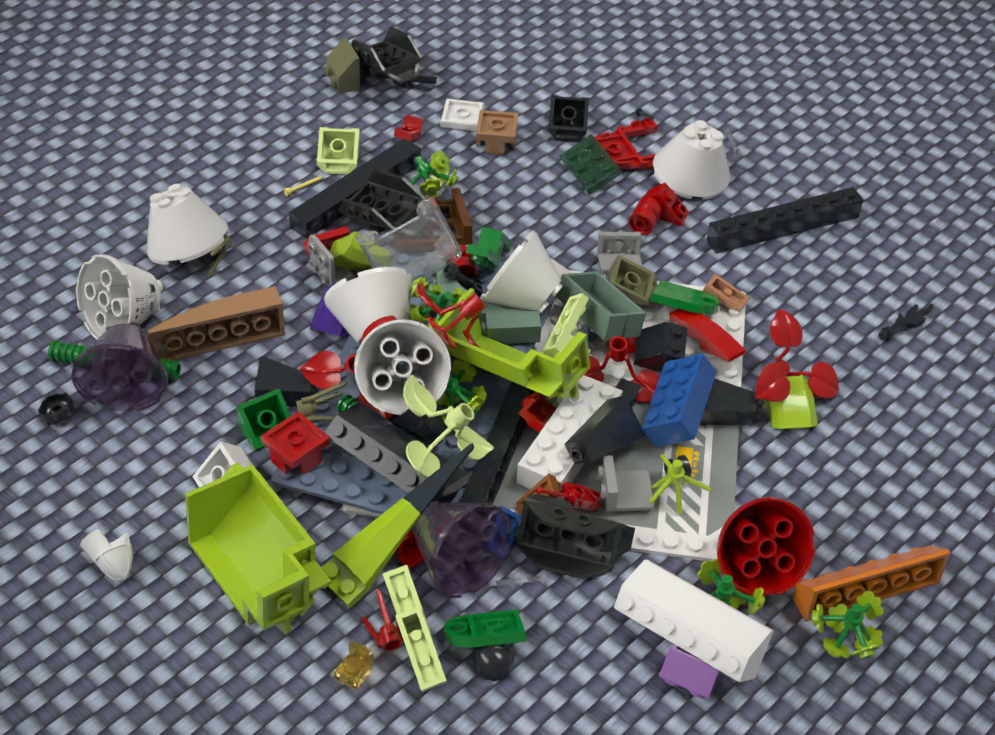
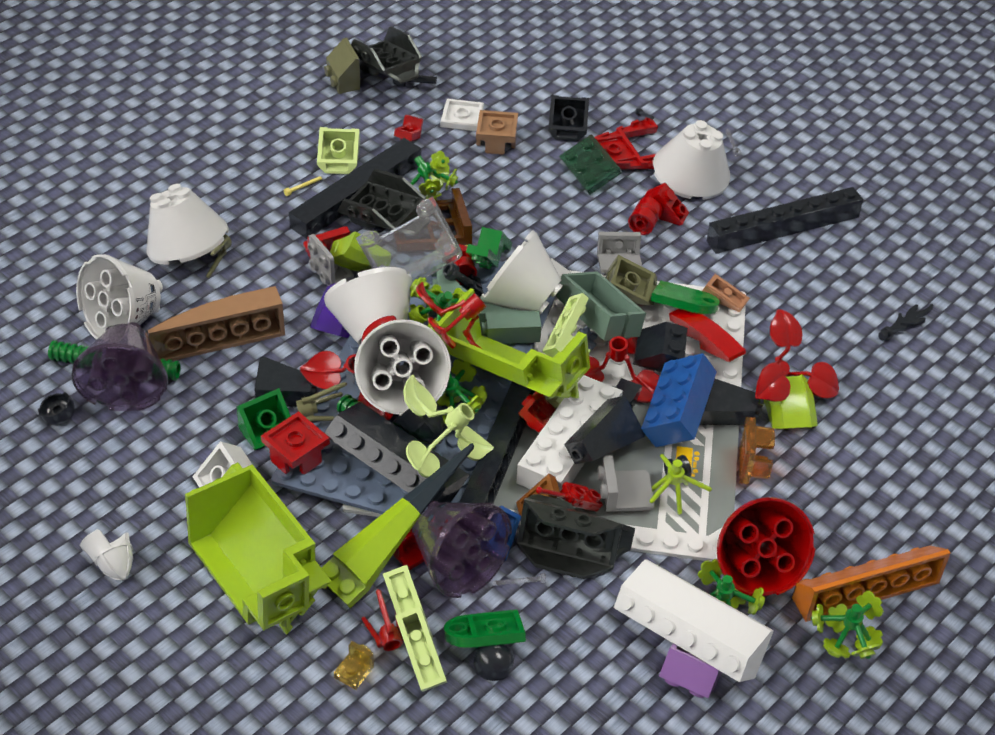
none -> clear orange panel [739,417,775,484]

